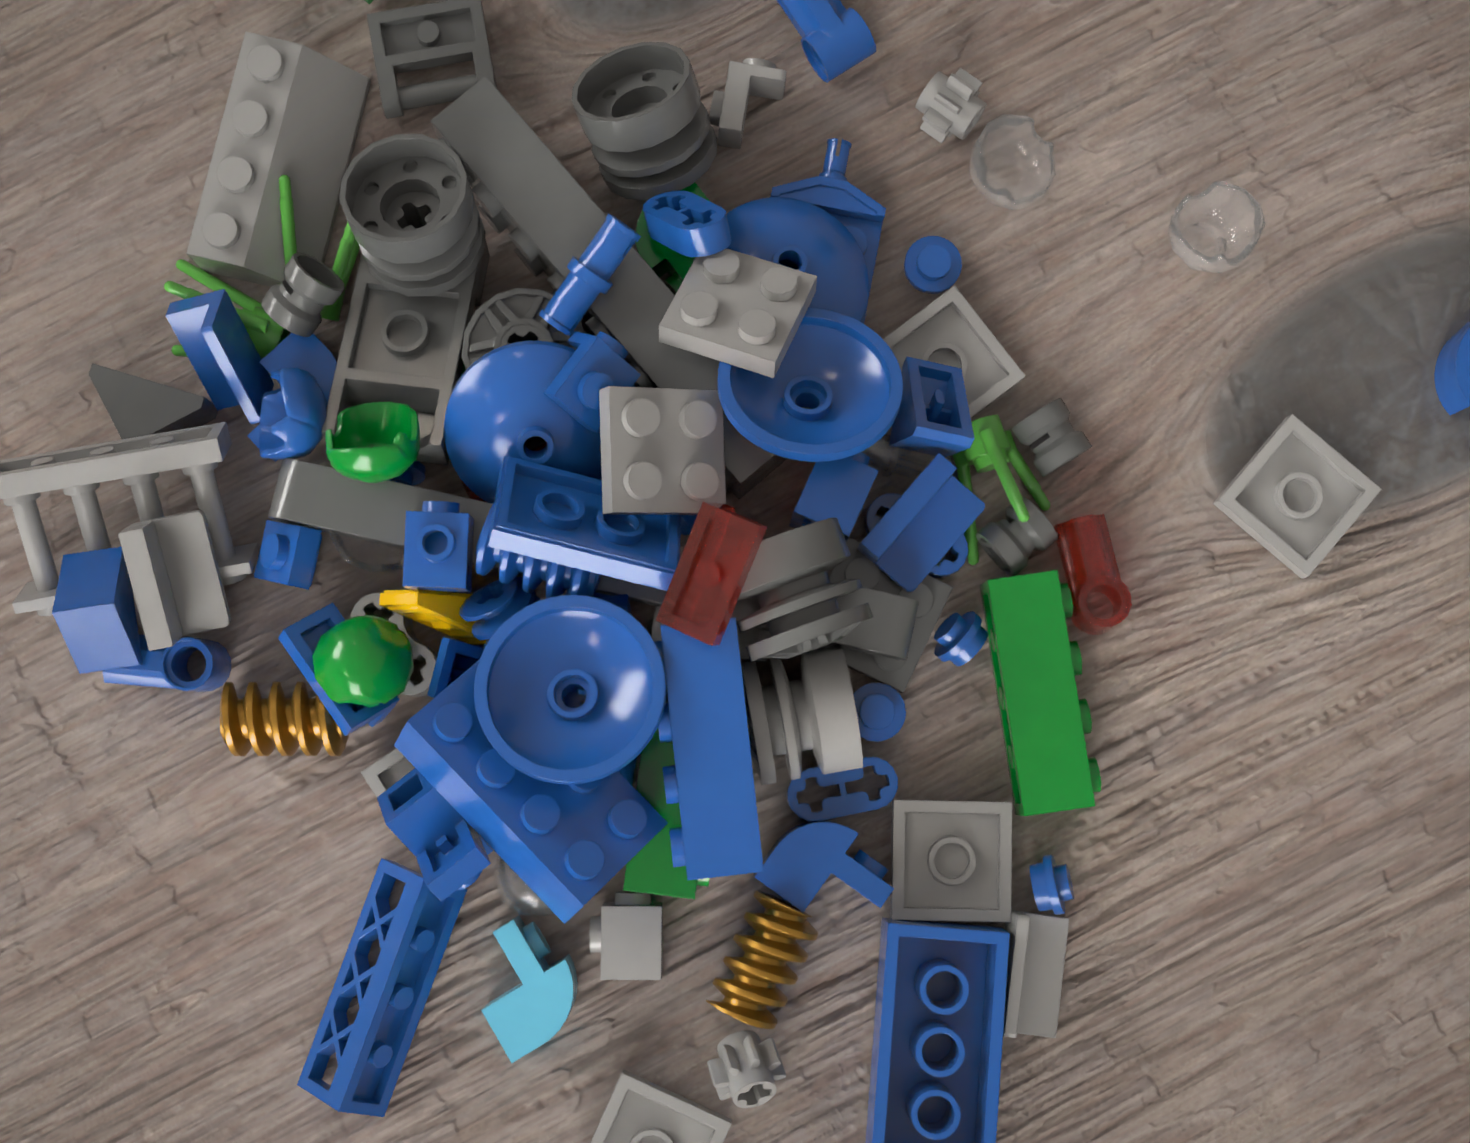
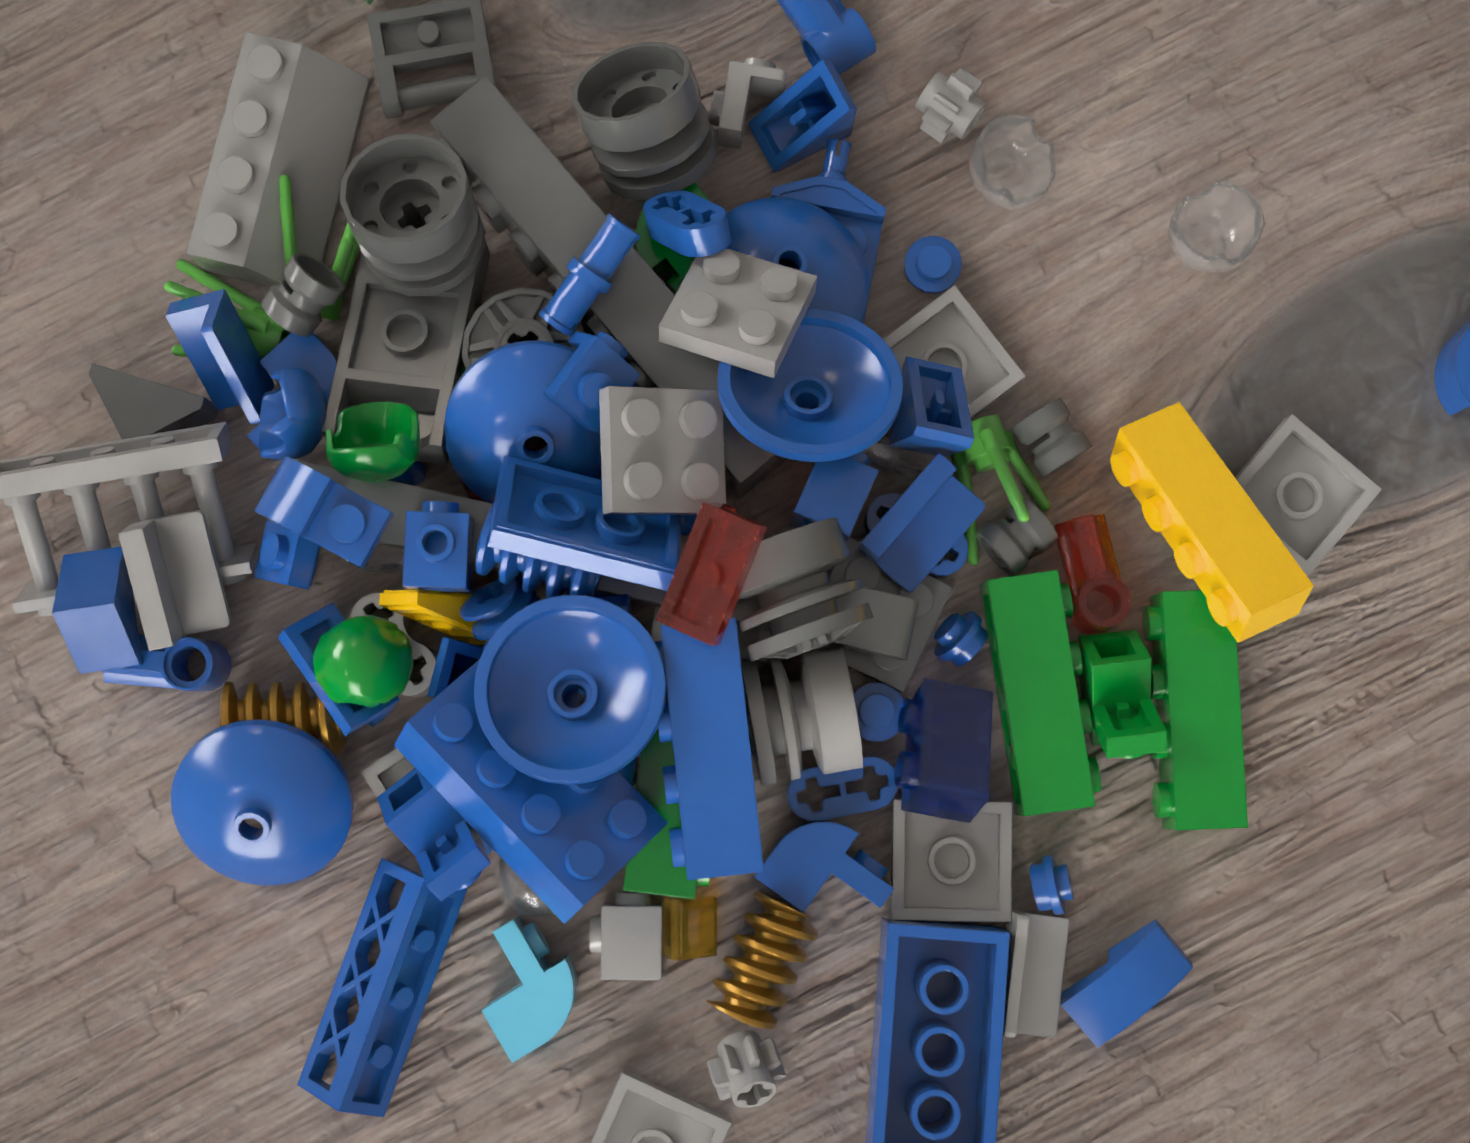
none -> blue dish [171,720,354,886]
none -> blue brick [254,456,394,569]
none -> clear yellow slope [664,896,717,961]
none -> blue slope [748,58,857,172]
none -> clear blue brick [894,678,993,823]
none -> blue slope [1061,919,1193,1048]
none -> green brick [1078,629,1167,759]
none -> yellow brick [1110,402,1314,643]
none -> green brick [1142,590,1248,830]

